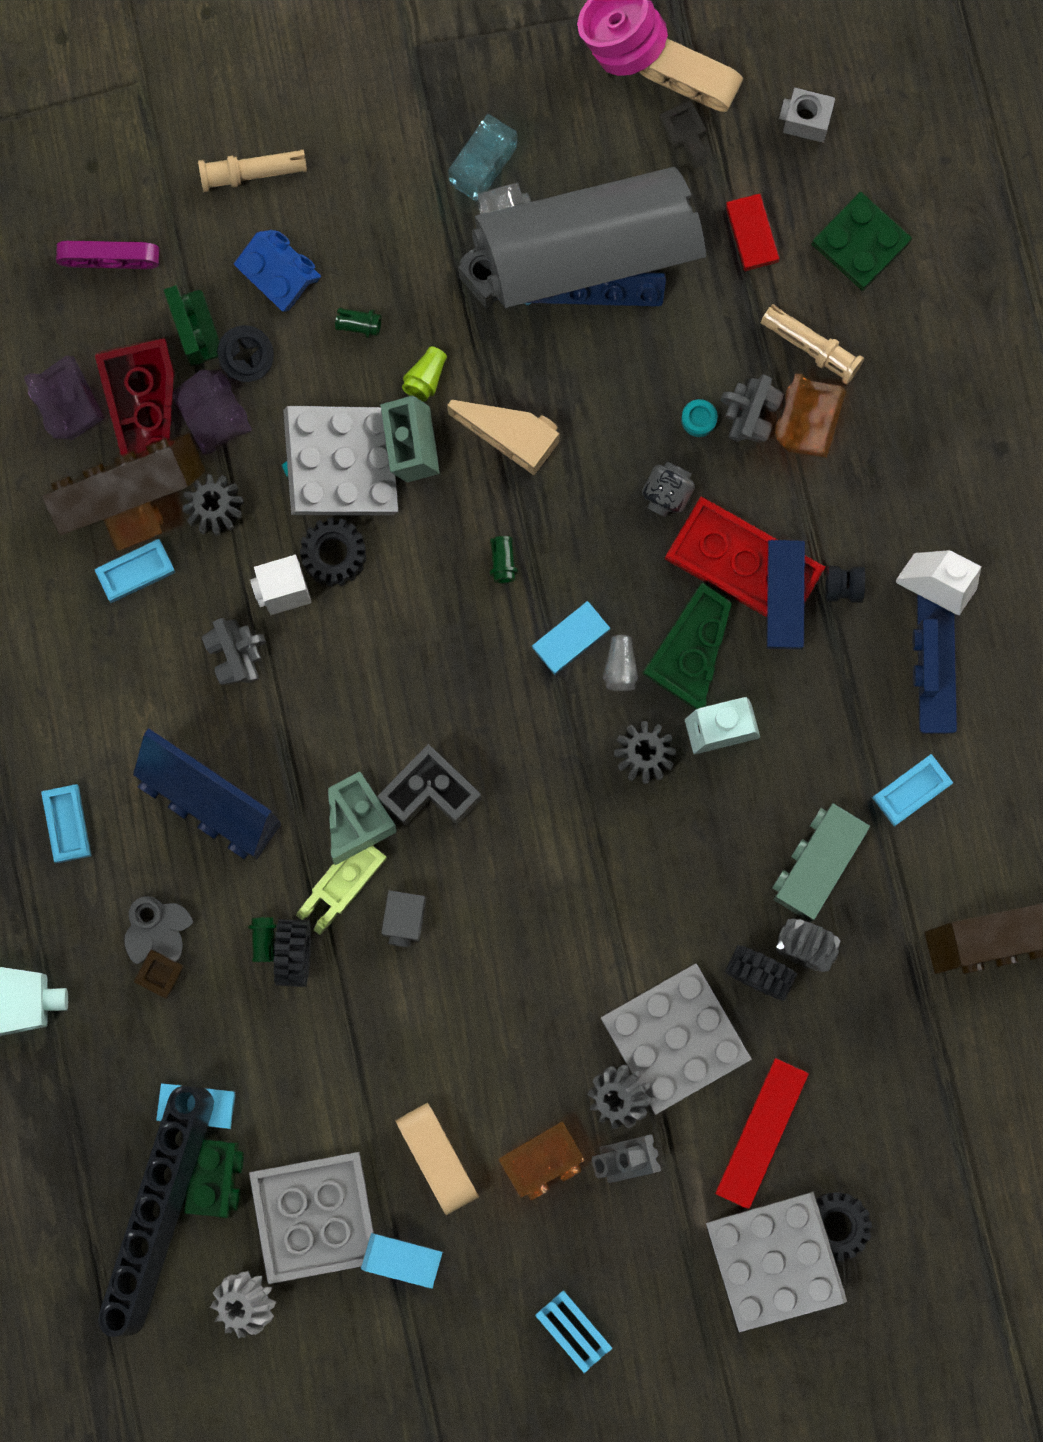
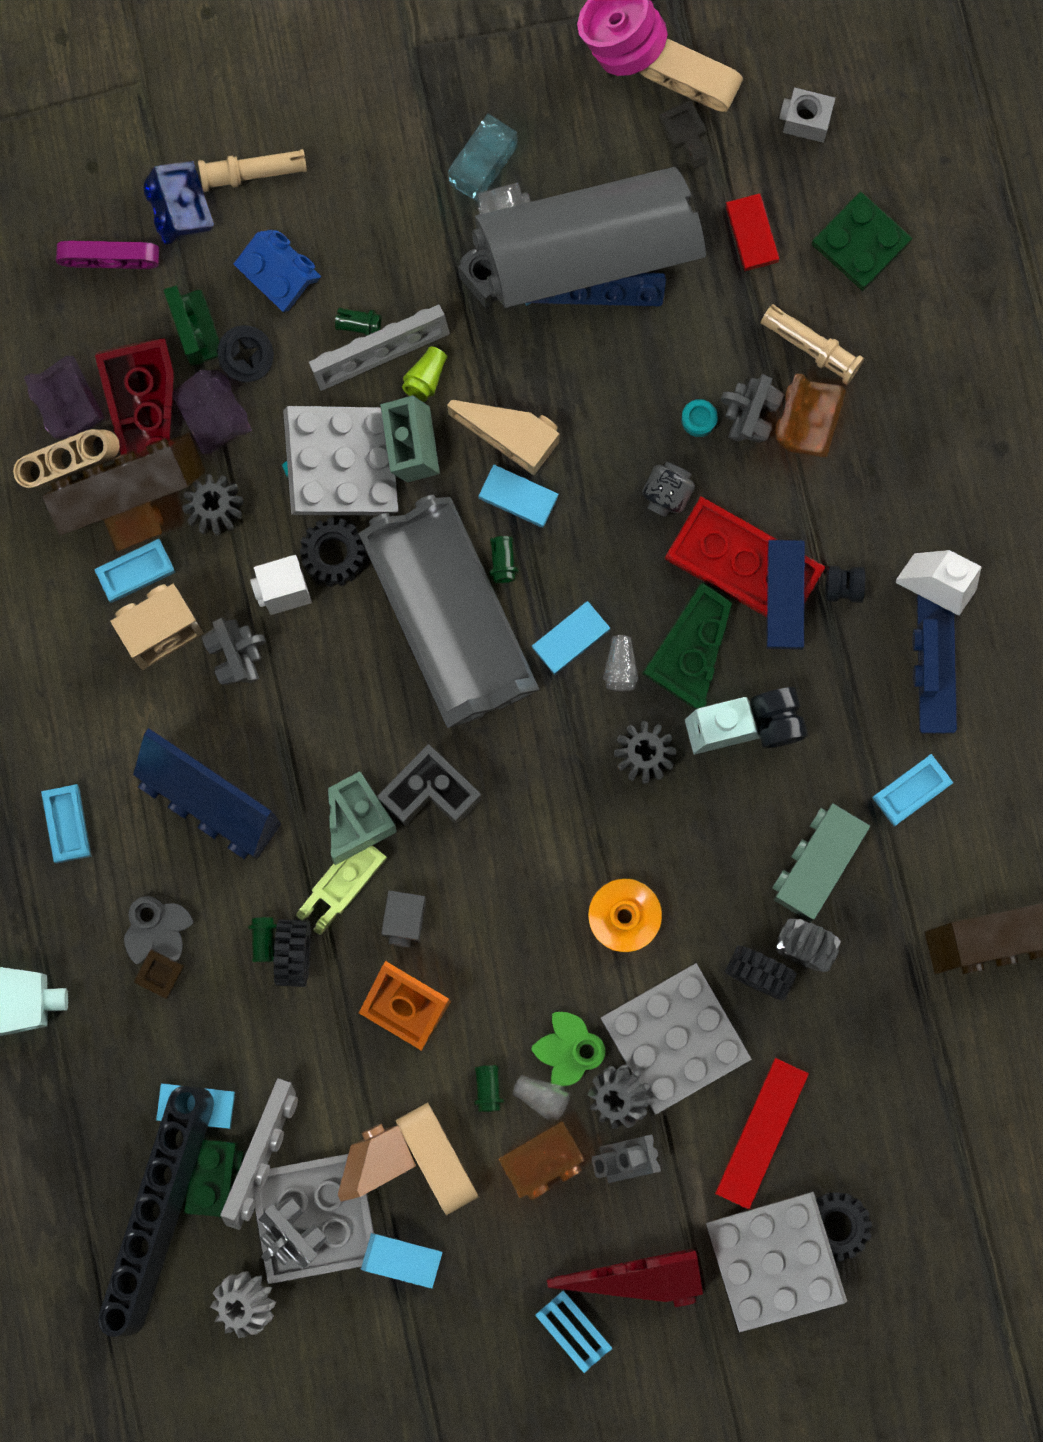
none -> tan beam [13,429,120,488]
none -> tan brick [110,583,204,670]
none -> clear blue bracket [143,161,214,245]
none -> light grey plate [220,1078,298,1230]
none -> dark grey hips [258,1198,327,1269]
none -> light grey plate [309,304,450,391]
none -> medium nougat slope [338,1124,416,1202]
none -> dark grey cylinder [359,495,540,728]
none -> orange slope [359,961,451,1051]
none -> dark green pin [474,1065,504,1112]
none -> medium azure tile [478,465,558,528]
none -> clear cone [513,1075,570,1120]
none -> bright green plate [531,1012,605,1086]
none -> dark red wedge [547,1248,703,1307]
none -> light orange dish [588,879,662,952]
none -> black wheel [750,687,808,749]

